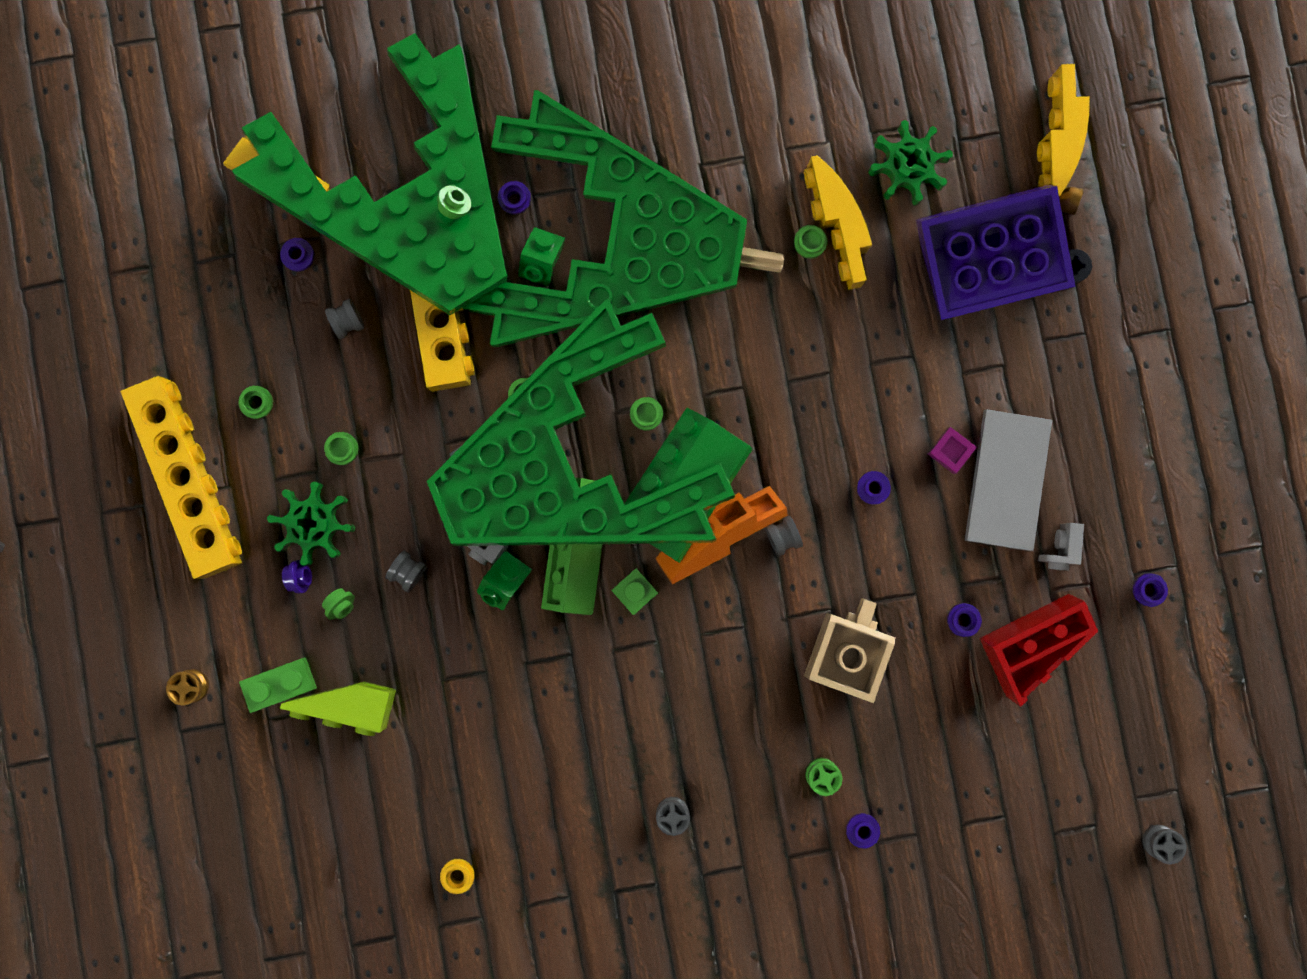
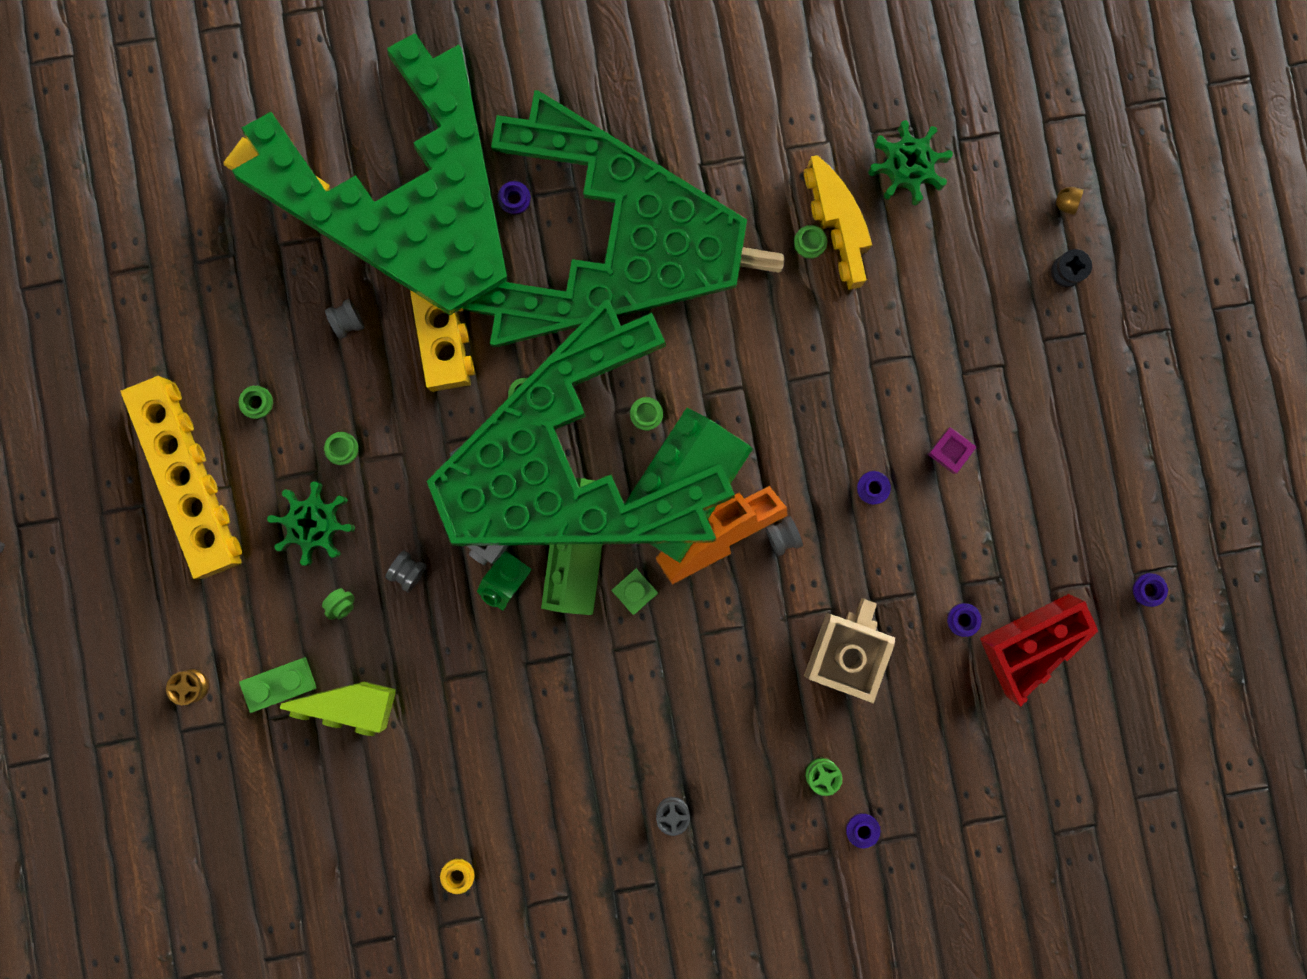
dark purple plate [280,238,315,272] -> none
dark purple plate [282,560,312,594] -> none
bright green plate [437,186,471,219] -> none
green bracket [518,227,565,286] -> none
dark purple slope [915,185,1076,320] -> none
light grey tile [964,409,1052,551] -> none
yellow slope [1037,64,1090,196] -> none
light grey bracket [1038,523,1084,571] -> none
dark grey wheel [1142,824,1187,865] -> none

